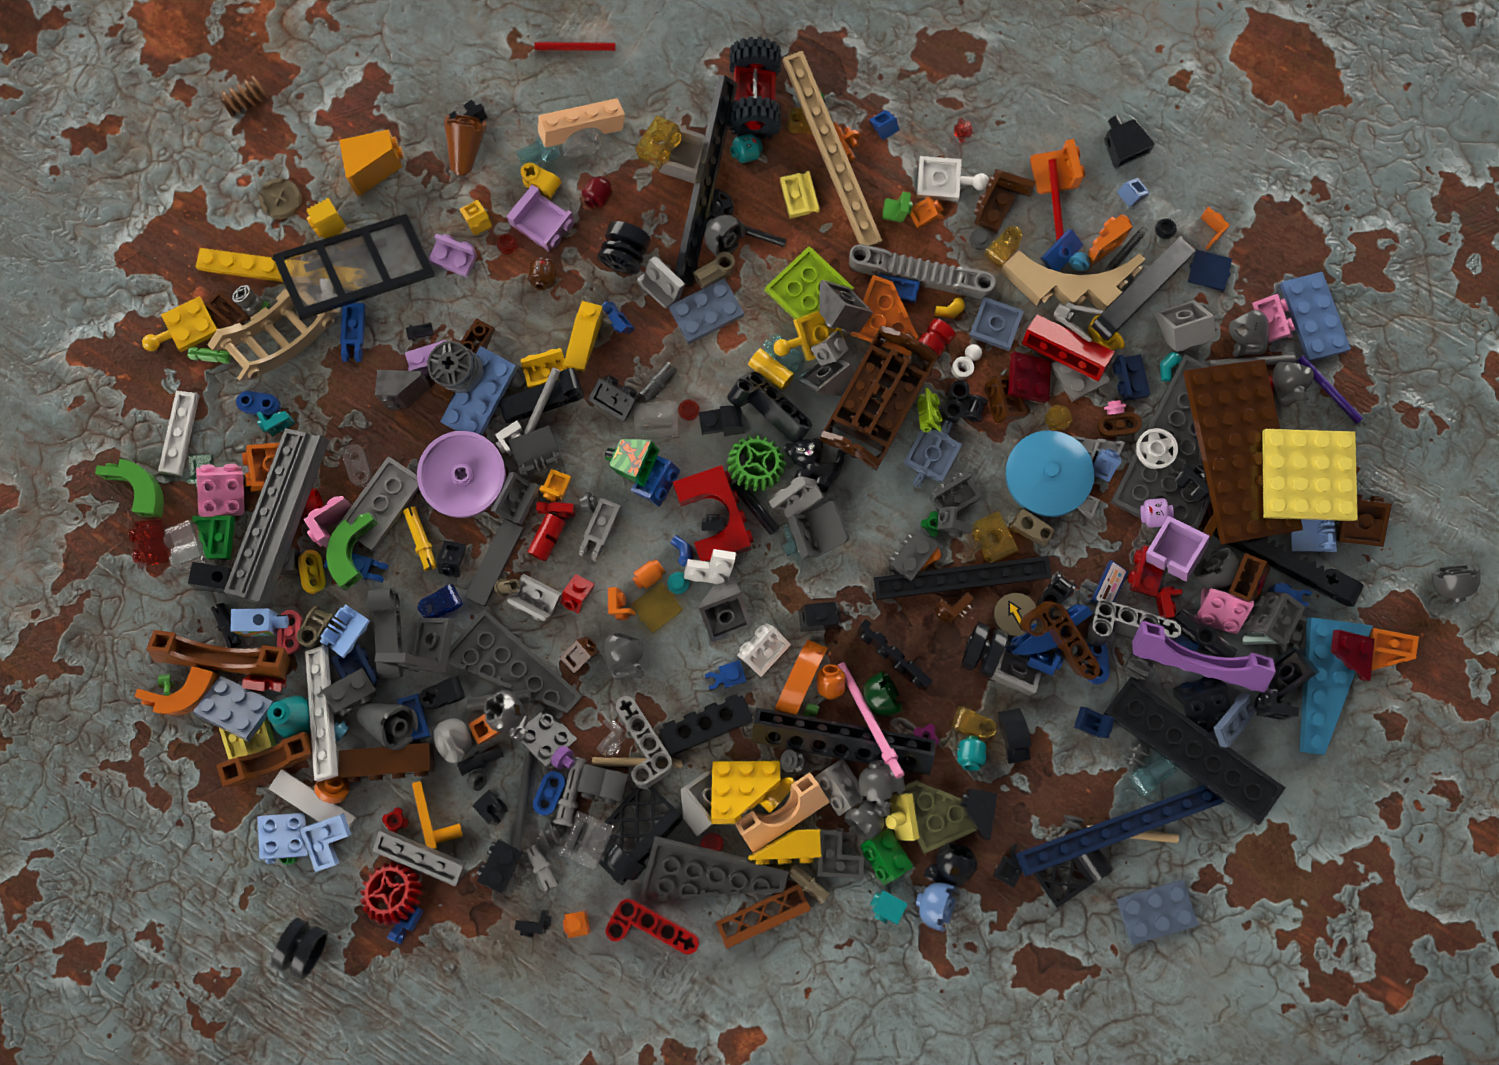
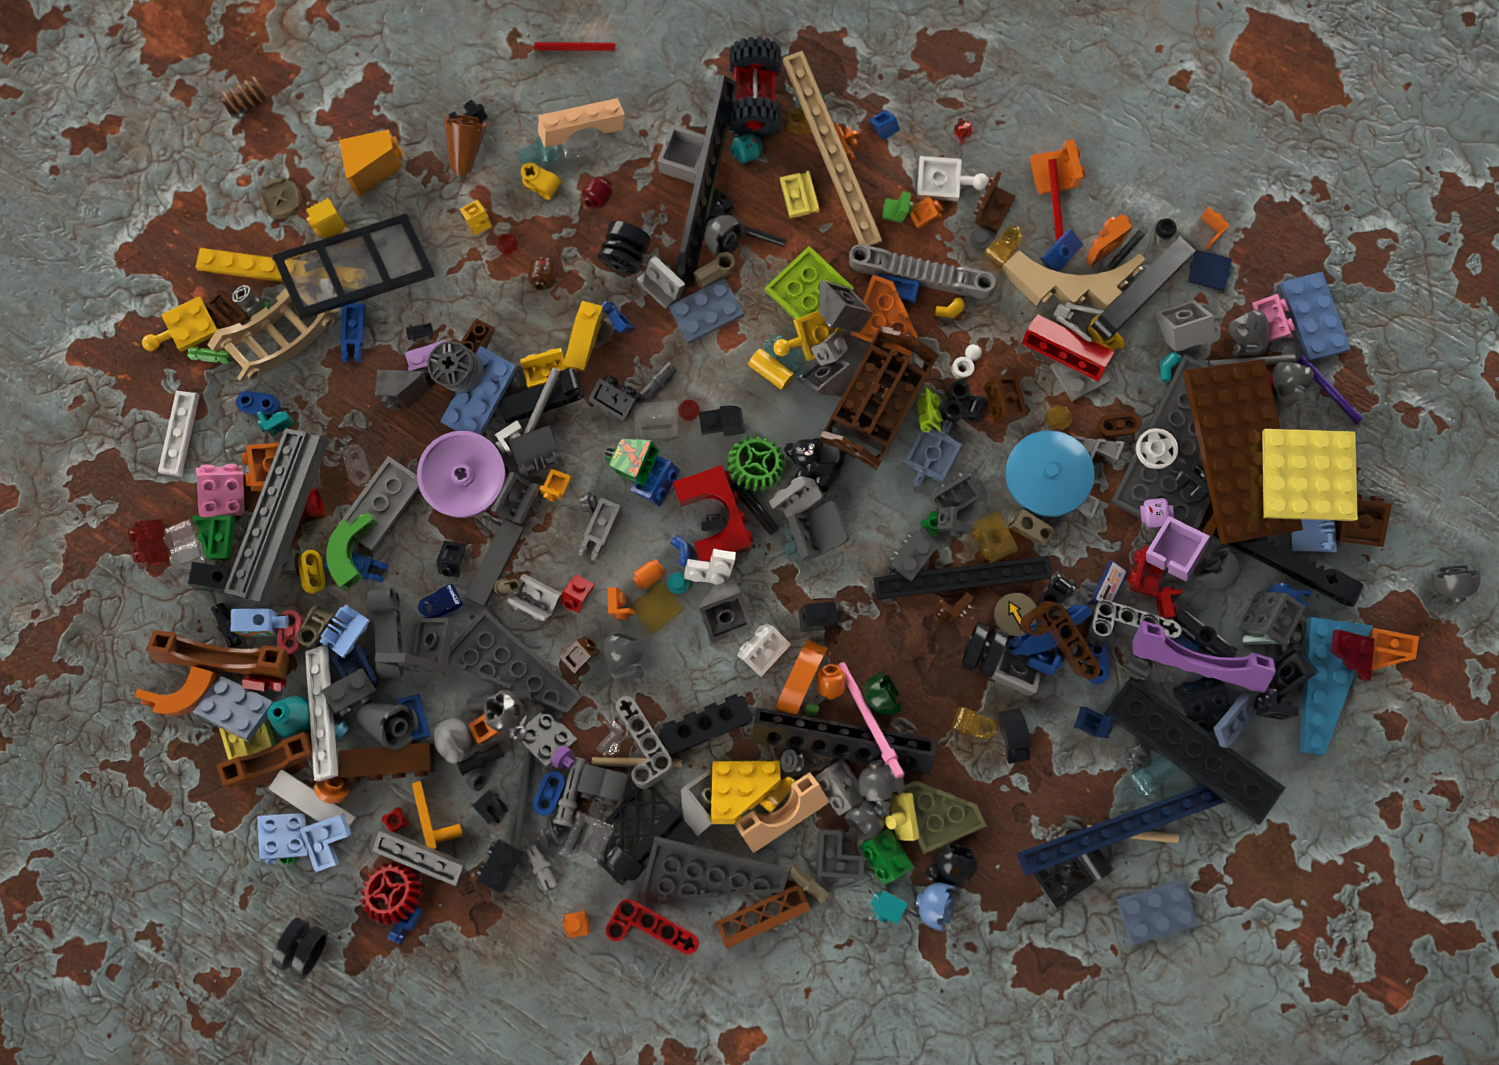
bright green arch [95,459,164,518] -> none
bright green hand [158,674,174,696] -> none
clear green bracket [186,454,214,487] -> none
bright pink bracket [304,496,352,548] -> none
yellow pin [403,506,437,571] -> none
black piece [419,676,466,710] -> none
lavender bracket [428,234,478,278] -> none
lavender panel [507,185,574,252] -> none
black bracket [514,910,552,937] -> none
red pin [527,513,566,562] -> none
red plate [536,502,576,519] -> none
clear yellow brick [635,115,682,169] -> none
red plate [701,833,724,852] -> none
blue plate [705,660,747,690] -> none
black beam [727,371,812,443] -> none
yellow slope [748,829,821,864] -> none
black wing [857,619,933,690] -> none
magenta plate [913,724,939,746] -> none
red wheel [918,319,956,359] -> none
orange hand [919,547,942,572] -> none
teal head [957,736,987,771] -> none
black slope [961,789,997,840] -> none
sand blue plate [969,297,1024,351] -> none
black plate [992,844,1022,888] -> none
reddish brown tile [993,169,1036,197] -> none
dark red plate [1008,352,1051,403] -> none
dark azure plate [1069,252,1090,271] -> none
medium blue bracket [1093,448,1122,482] -> none
black torso [1104,115,1155,169] -> none
bright pink plate [1104,400,1126,415] -> none
dark blue bracket [1113,354,1151,401] -> none
medium blue slope [1117,178,1150,207] -> none
bright pink bracket [1195,587,1254,634] -> none
reddish brown torso [1228,553,1270,602] -> none

